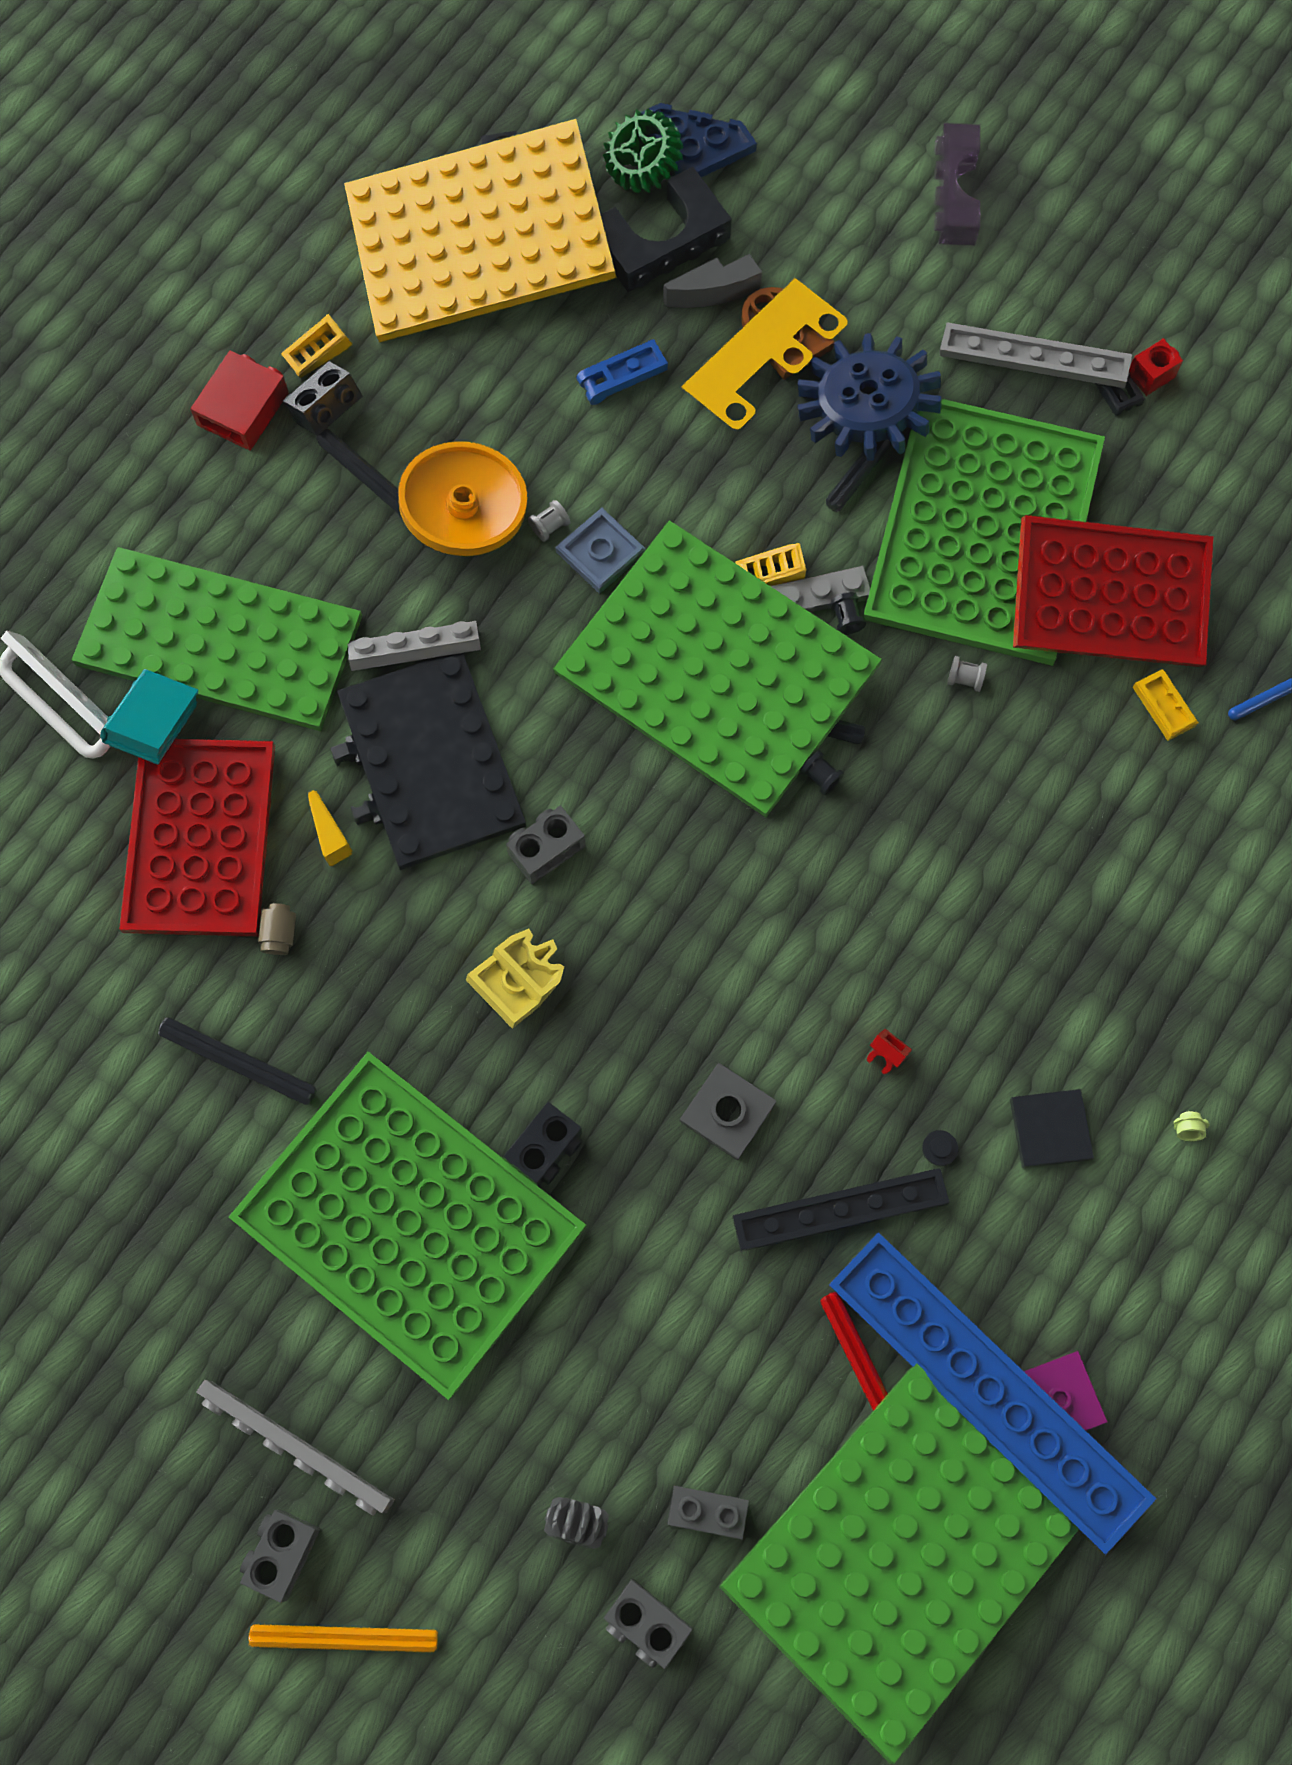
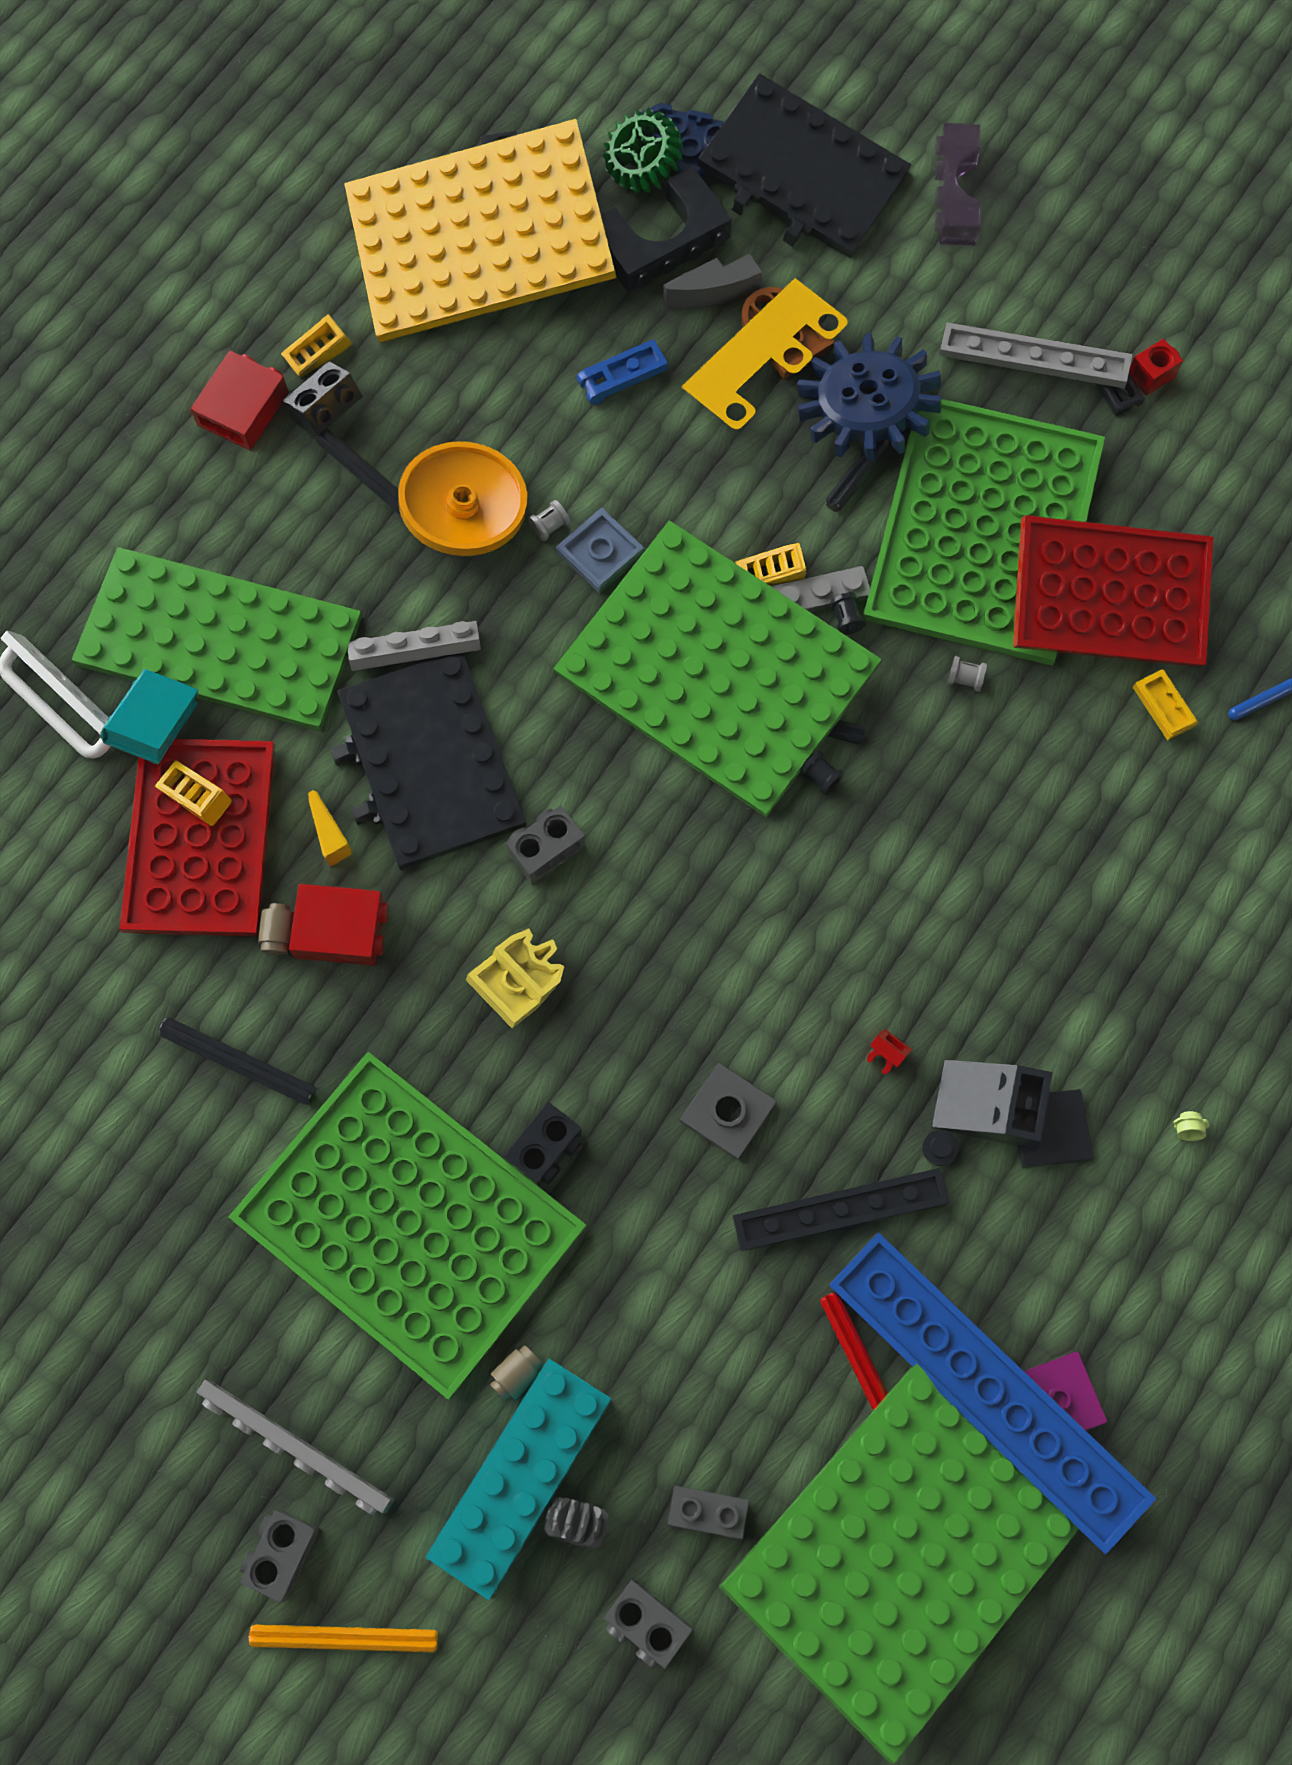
none -> yellow slope [155,760,232,826]
none -> red brick [289,884,389,966]
none -> teal brick [425,1358,612,1600]
none -> dark tan brick [490,1345,544,1401]
none -> black hinge [697,73,912,259]
none -> slope [932,1060,1053,1150]

